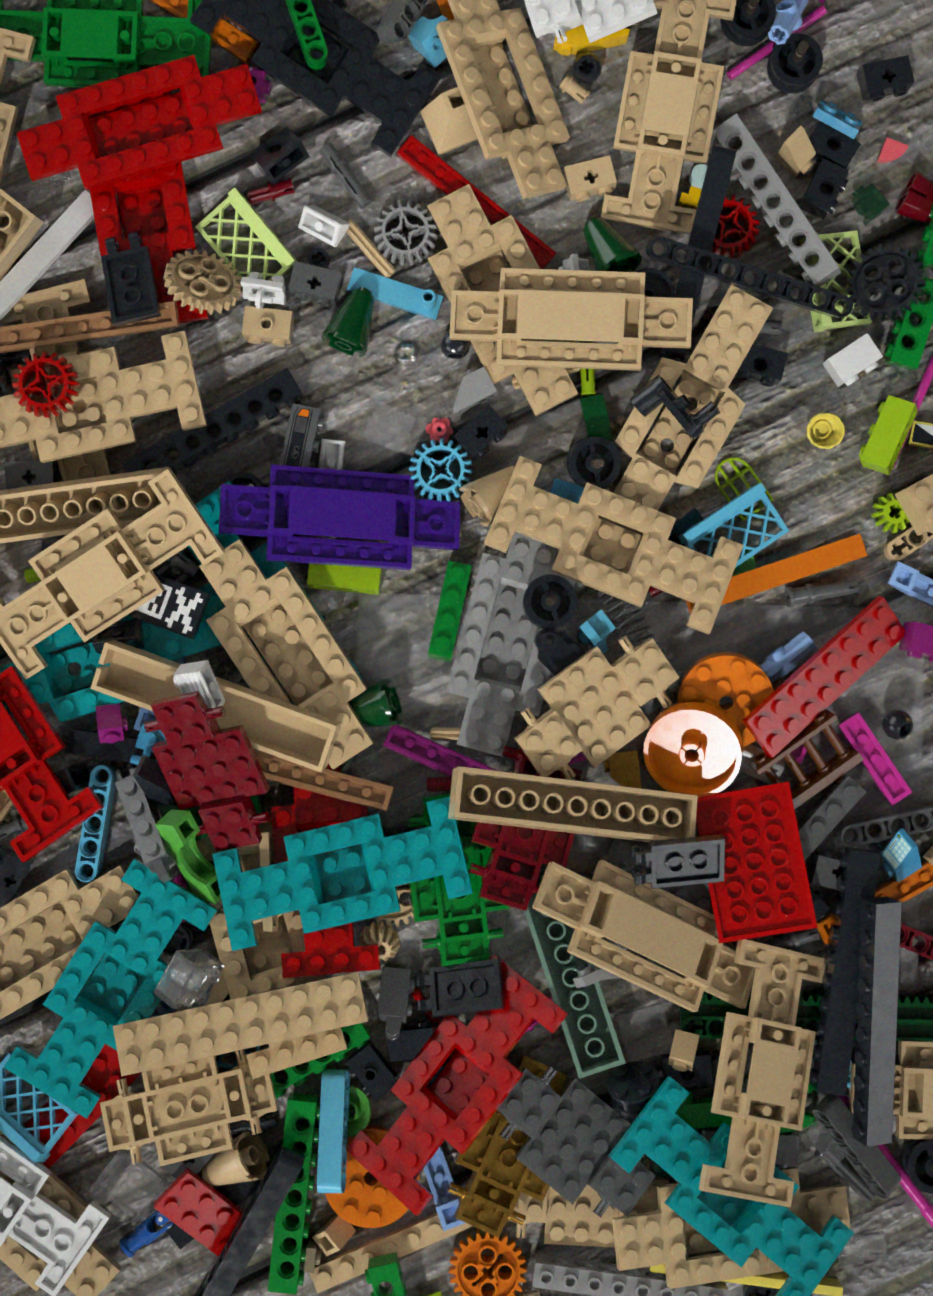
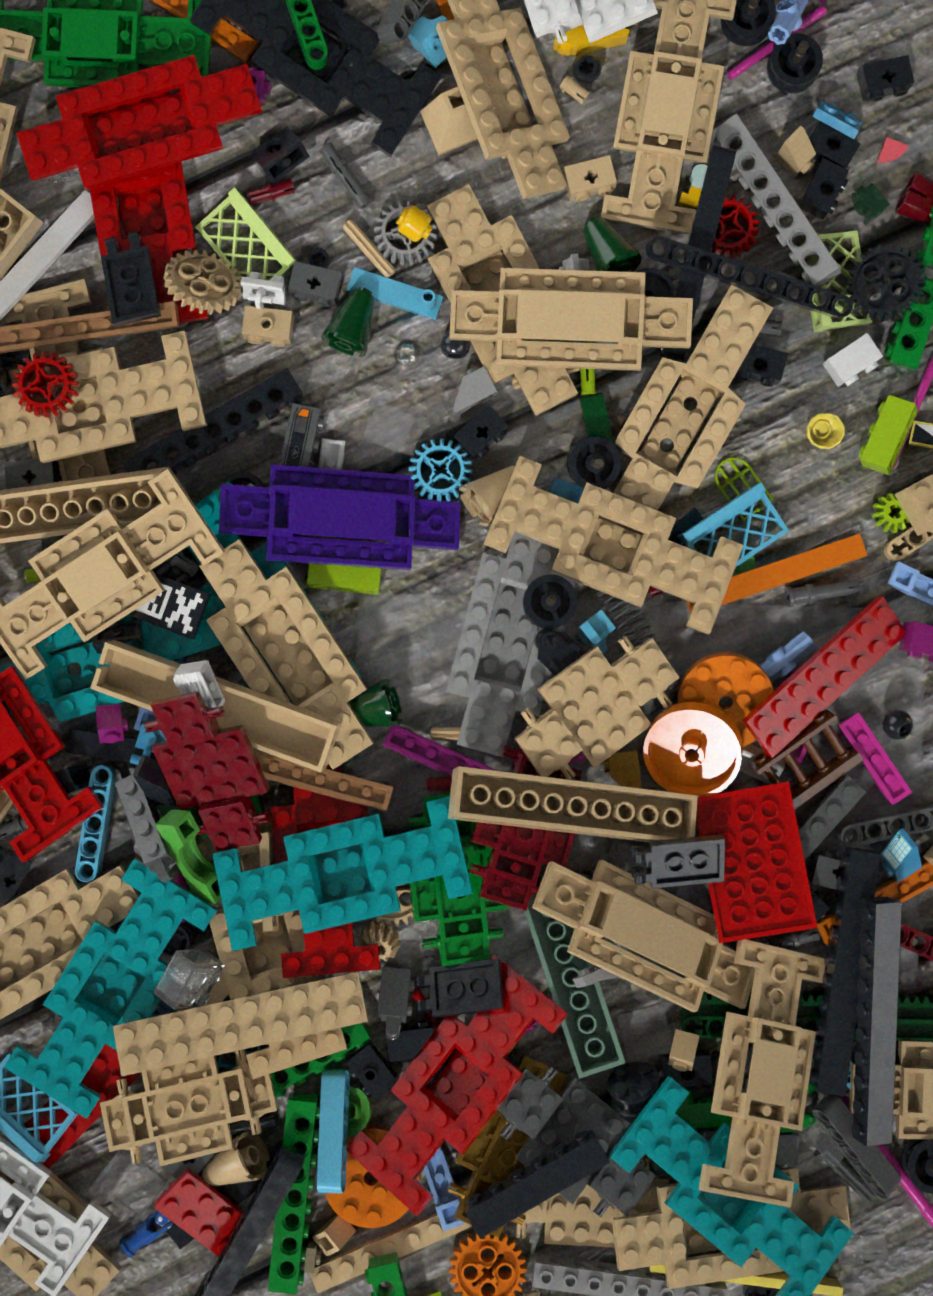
white slope [298,205,350,247] -> none
red tile [397,135,556,269] -> none
coral plant [426,418,453,444] -> none
green arch [428,561,472,663] -> none
black piece [630,375,721,439] -> none
none -> yellow head [396,205,433,242]
none -> black brick [464,1129,610,1239]

